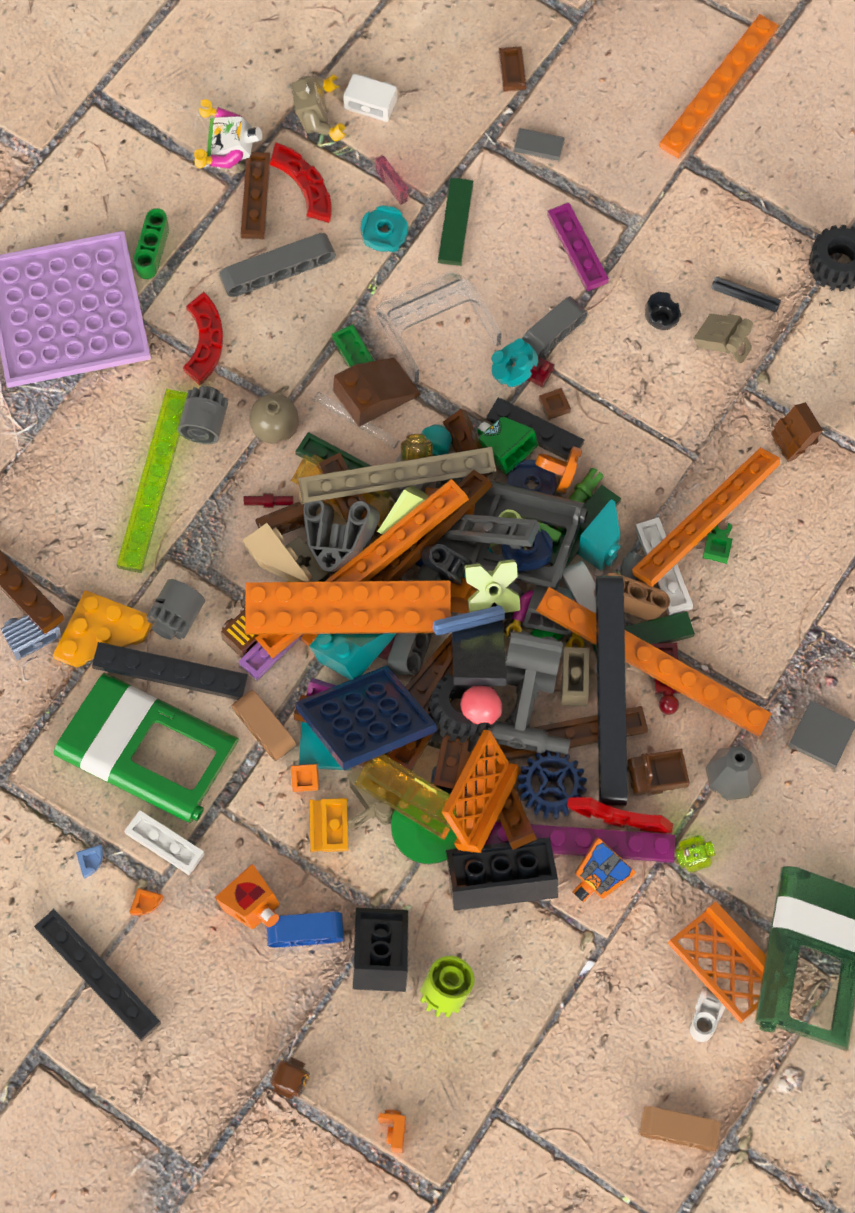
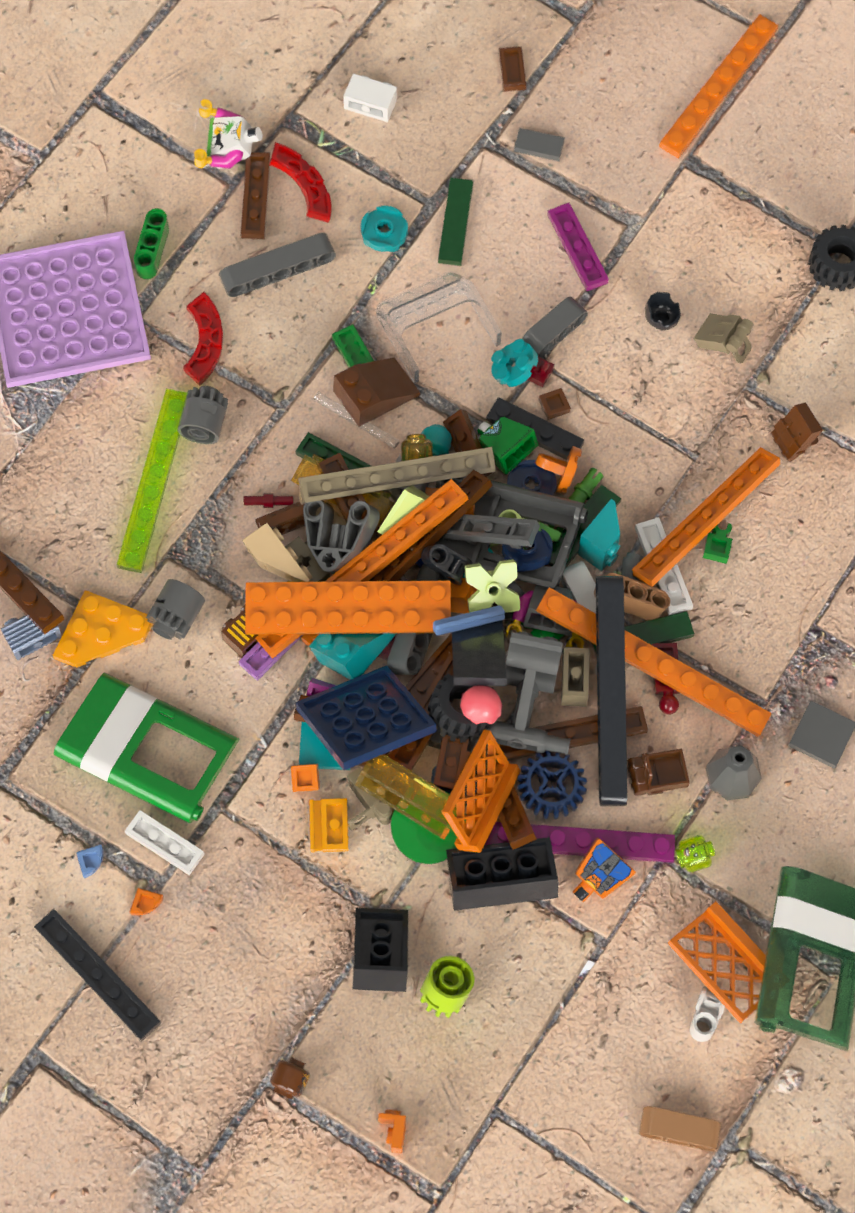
black plate [92,642,248,700] -> none
orange torso [215,864,279,929] -> none
medium nougat beam [231,690,297,761] -> none
dark tan cylinder [250,393,299,444] -> none
blue beam [266,912,344,948] -> none
dark tan torso [291,75,346,141] -> none
clear pink tile [375,155,408,205] -> none
red tile [567,797,673,833] -> none
black axle [711,276,781,312] -> none

